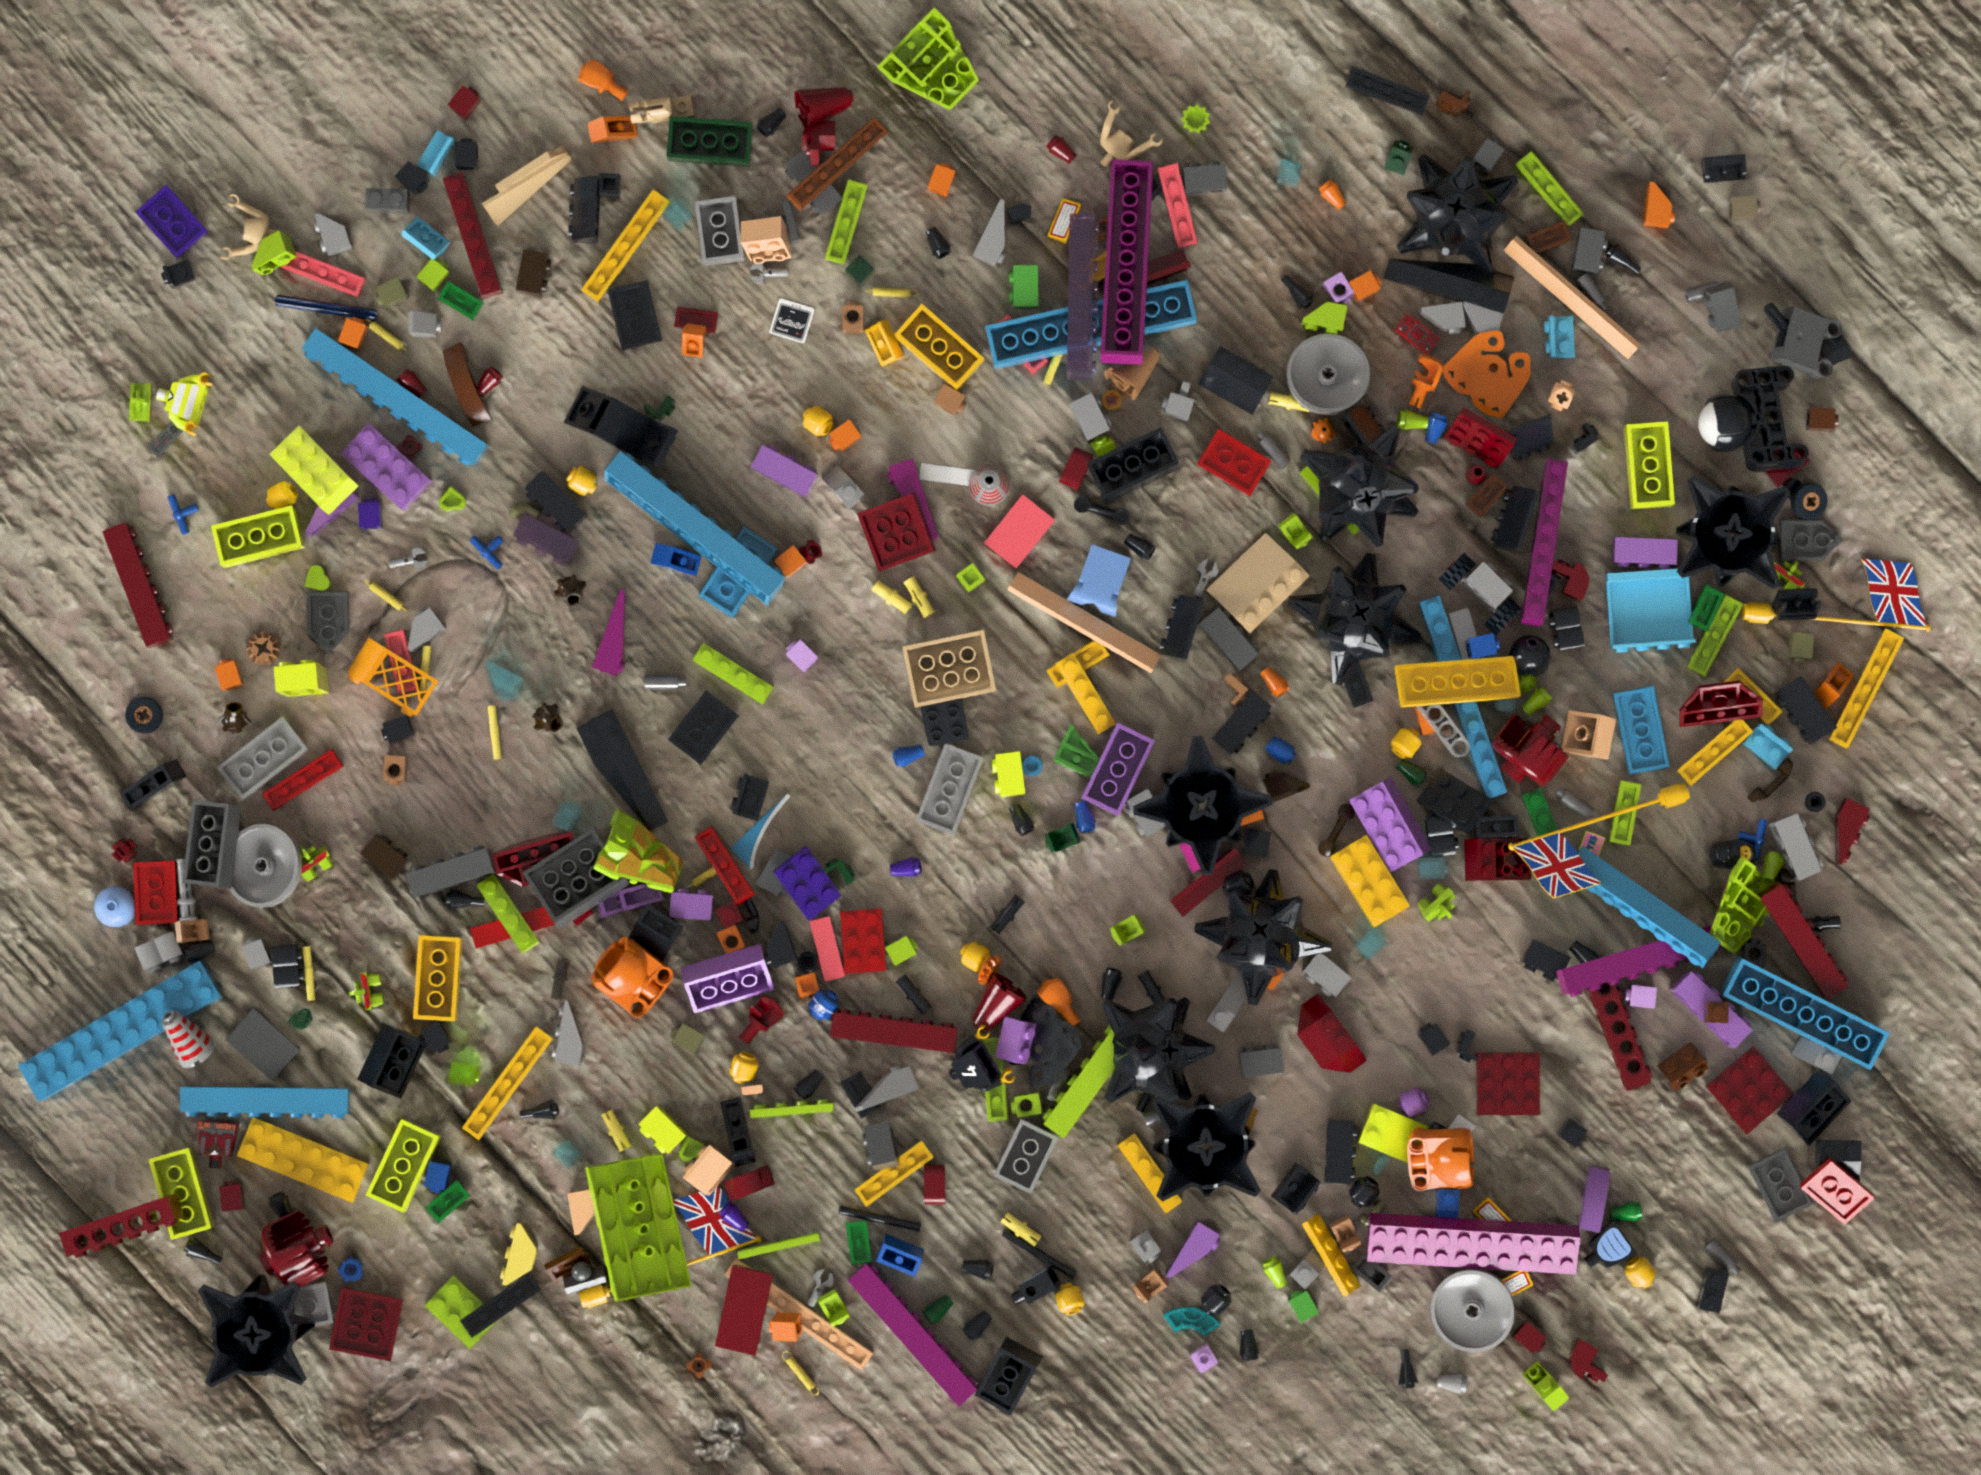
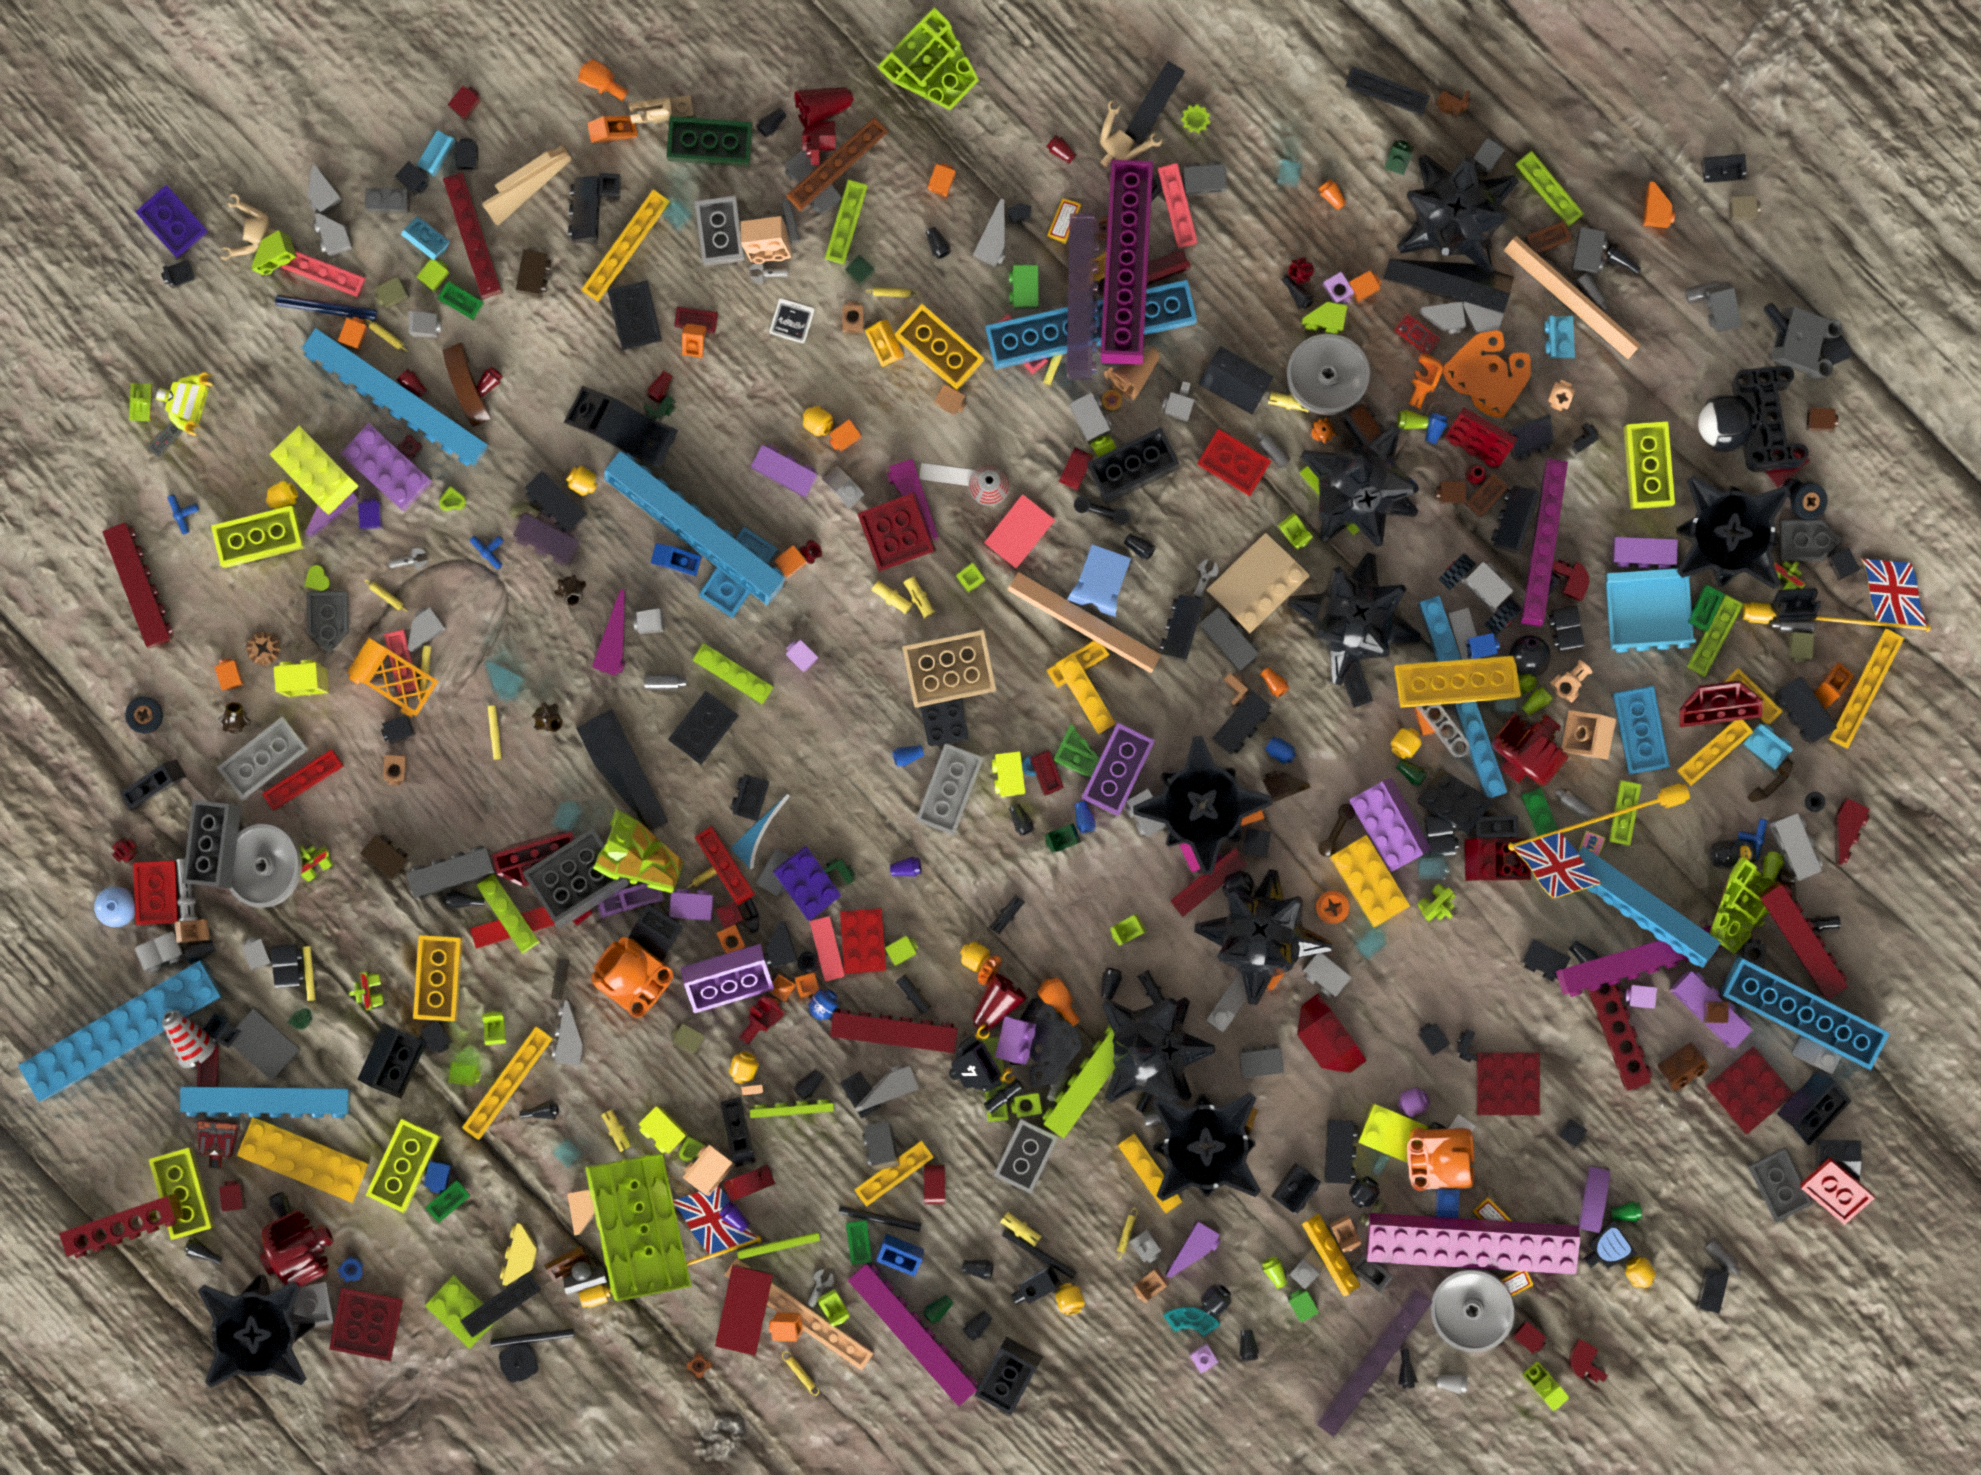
none -> dark red tile [197,1045,219,1087]
none -> black brick [203,1013,241,1048]
none -> light grey slope [308,165,343,215]
none -> lime bracket [482,1011,506,1045]
none -> black bar [491,1329,575,1347]
none -> black piece [499,1343,539,1383]
none -> light grey slope [633,608,664,634]
none -> dark red cone [646,371,673,403]
none -> orange tile [768,974,796,1002]
none -> black pin [984,1078,1024,1114]
none -> dark red tile [1029,749,1064,796]
none -> light yellow piece [1117,1208,1137,1260]
none -> black slope [1125,61,1185,145]
none -> dark red gear [1288,257,1314,284]
none -> clear purple brick [1315,1288,1433,1437]
none -> orange gear [1316,891,1349,924]
none -> reddish brown brick [1435,481,1466,504]
none -> light nougat connector [1550,660,1593,703]
none -> flat silver cylinder [1772,619,1815,634]
none -> black brick [1827,547,1860,581]

